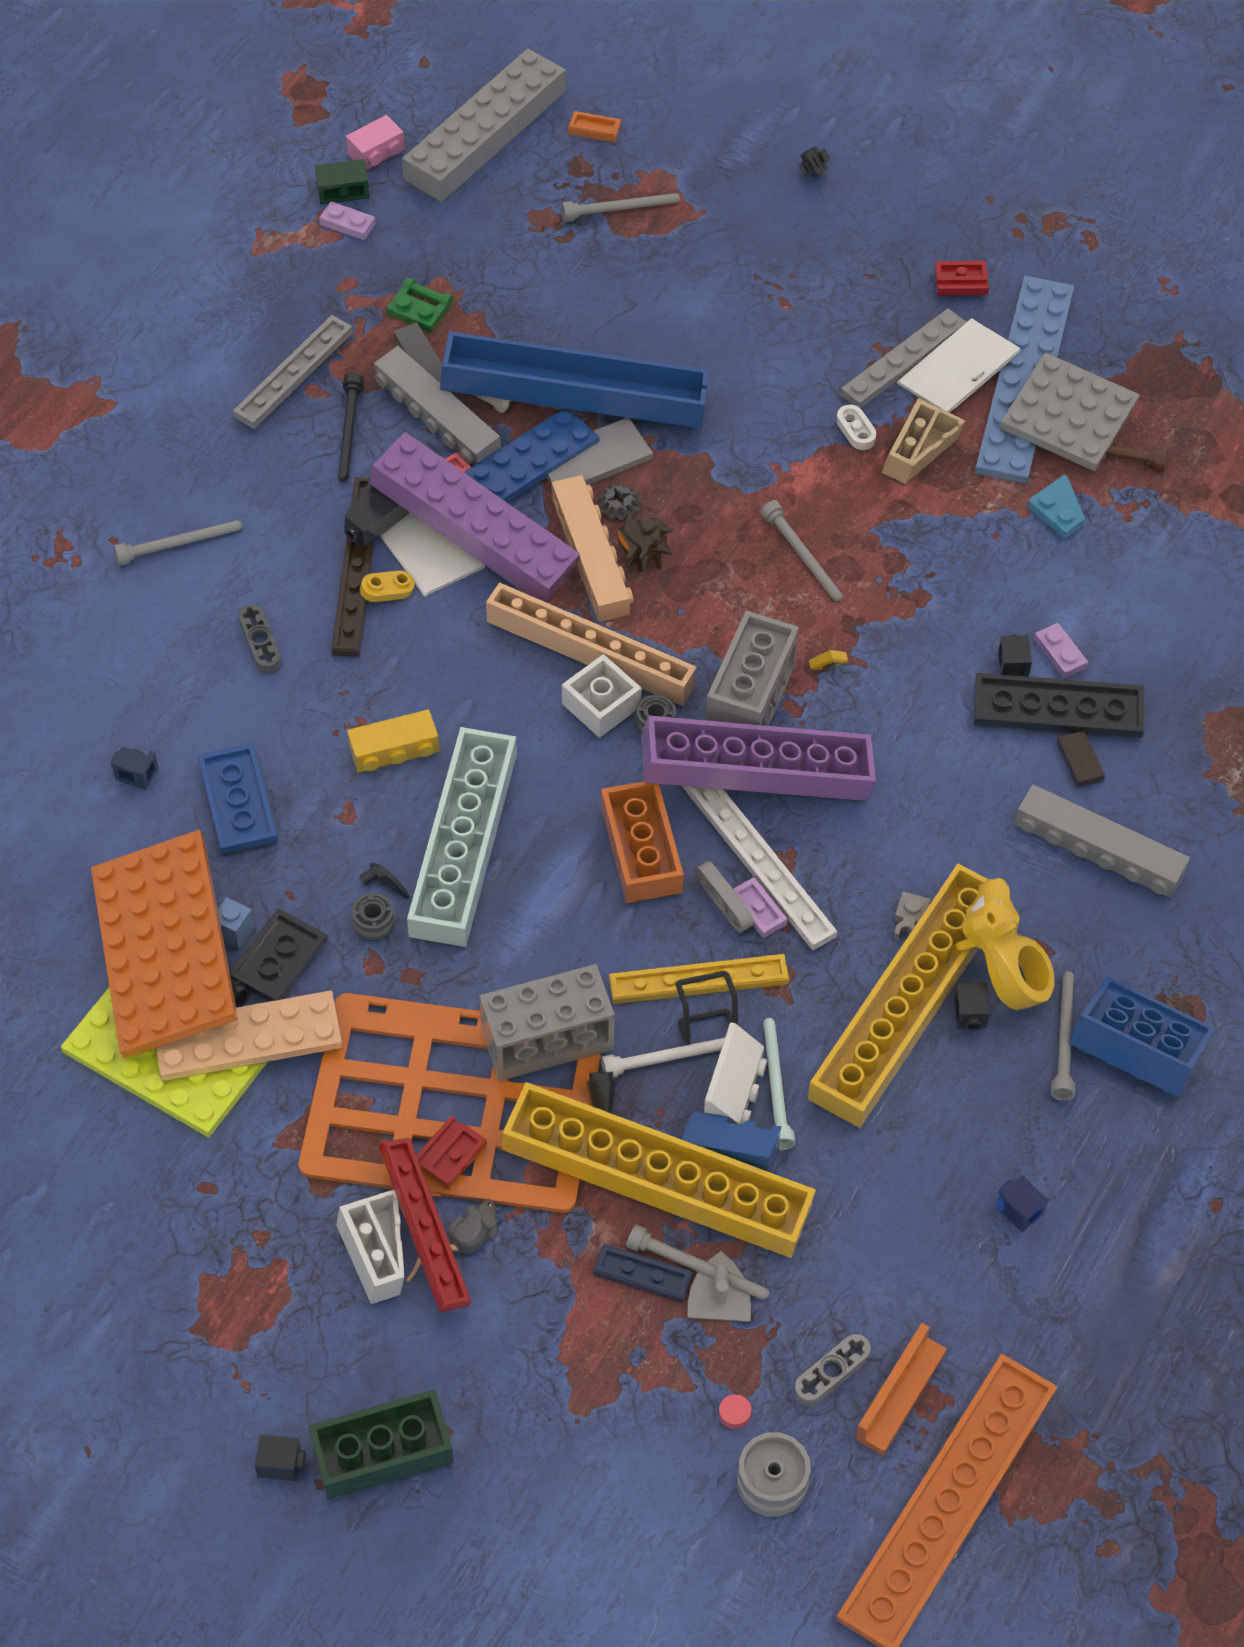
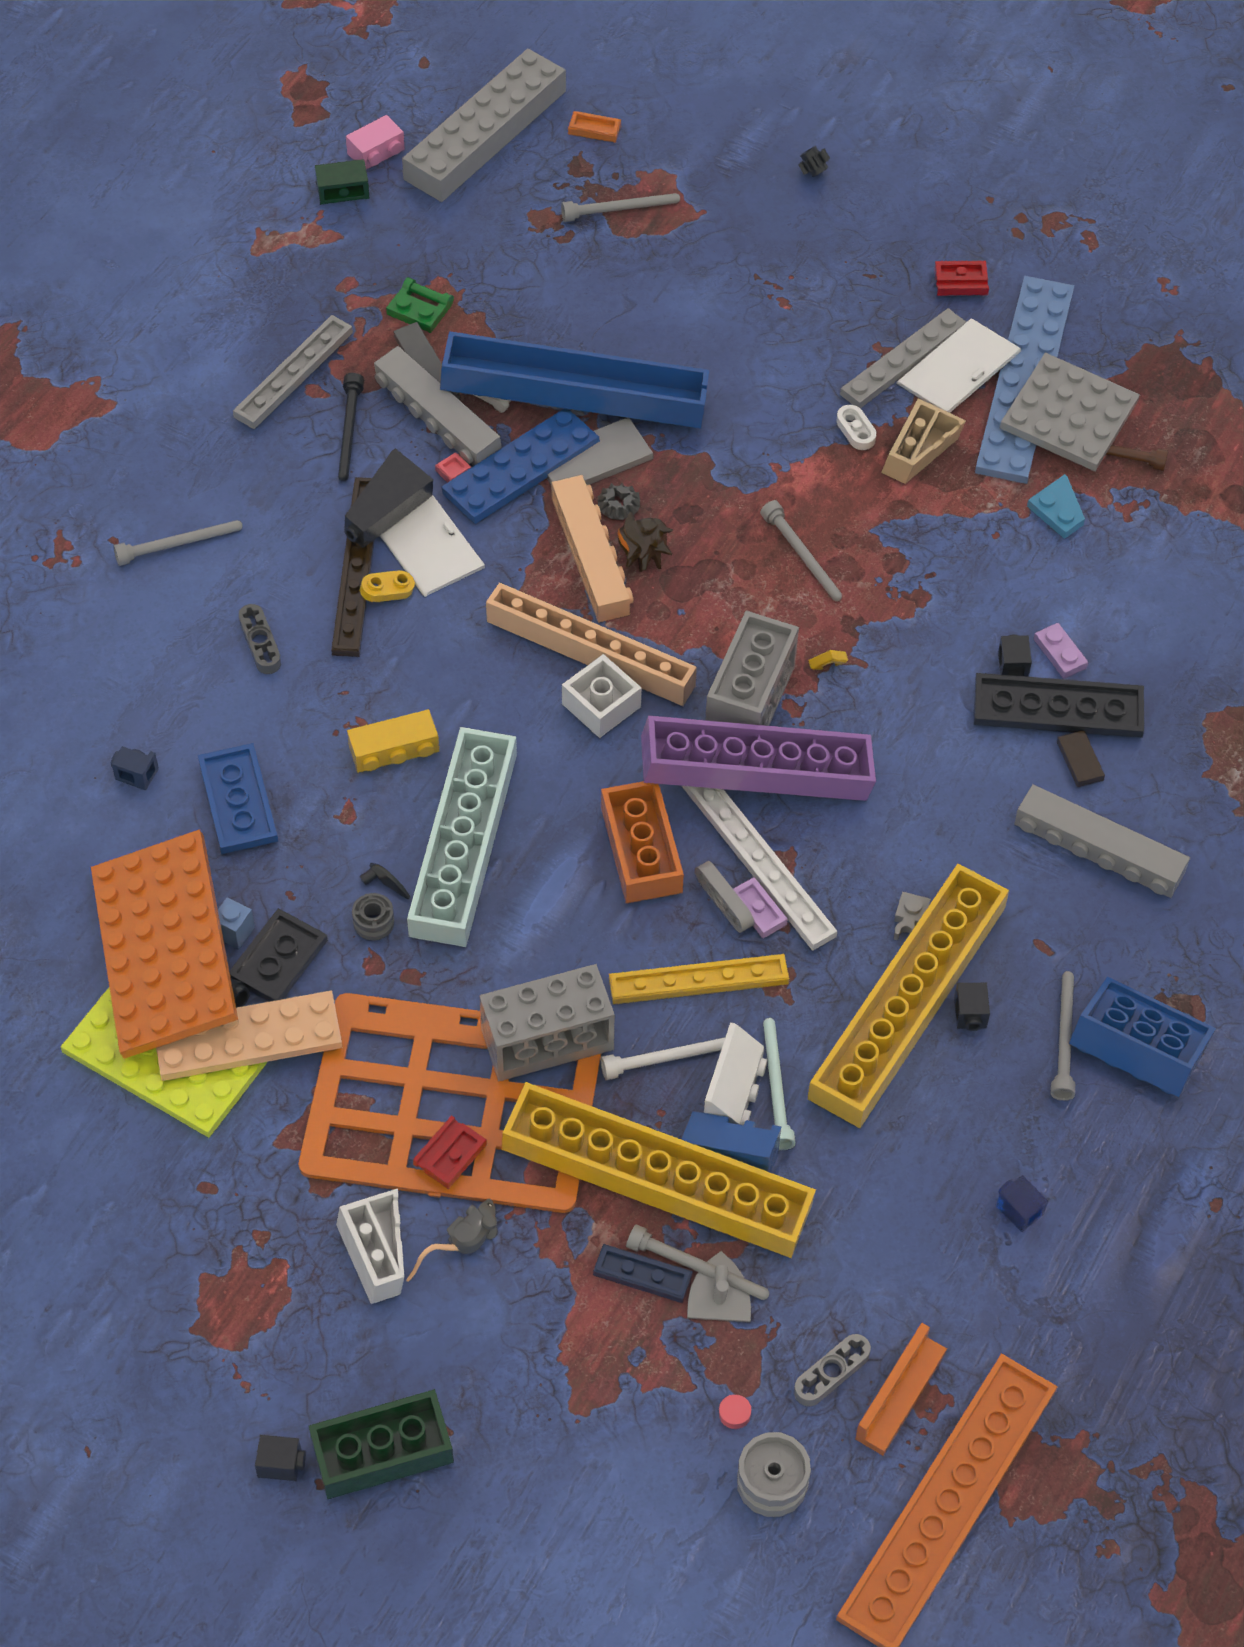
lavender plate [319,201,376,241] -> none
medium lavender brick [369,432,580,603] -> none
red tile [379,1138,472,1313] -> none
black cone [586,1072,617,1114] -> none
dark grey wheel [636,695,676,734] -> none
black piece [676,971,739,1045] -> none
yellow animal [955,878,1054,1011] -> none

